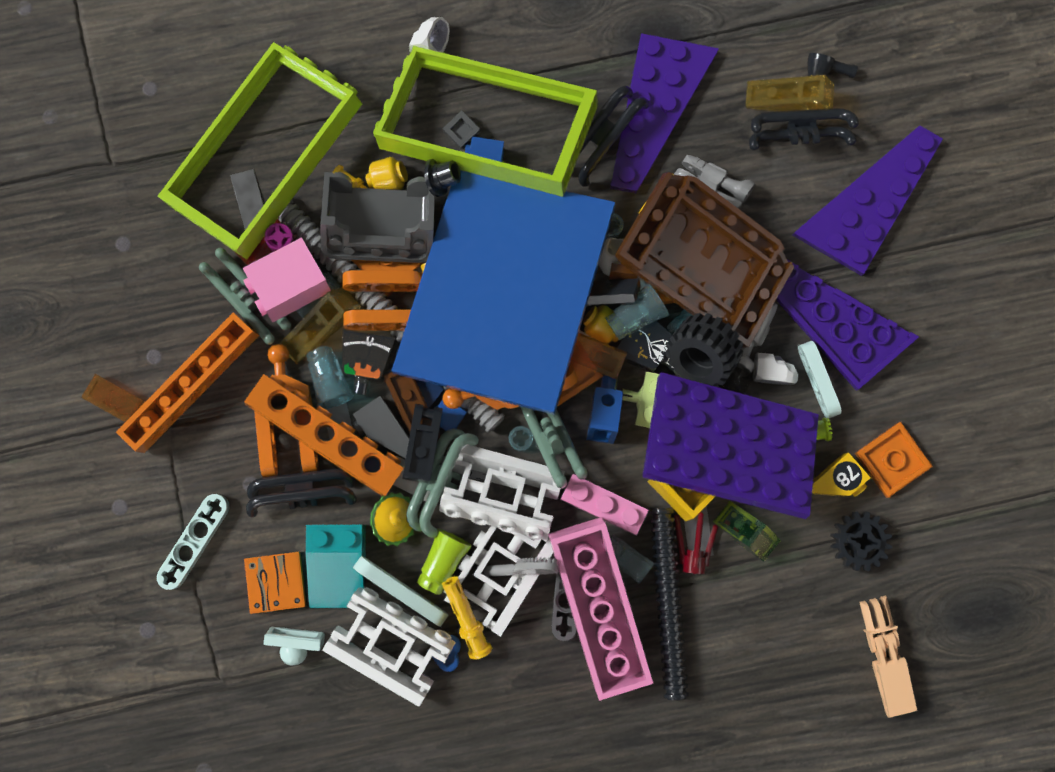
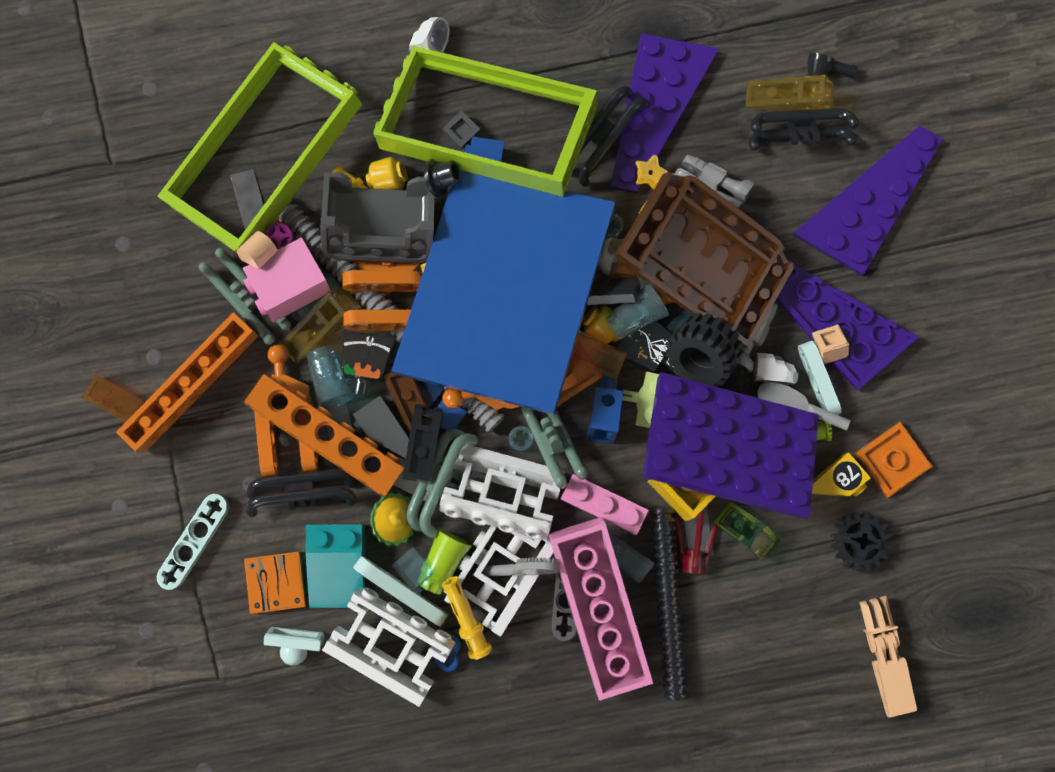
none -> light nougat brick [237,231,278,269]
none -> clear light blue panel [392,547,433,594]
none -> yellow plate [636,155,667,190]
none -> light grey piece [757,382,851,431]
none -> light nougat slope [812,325,849,364]

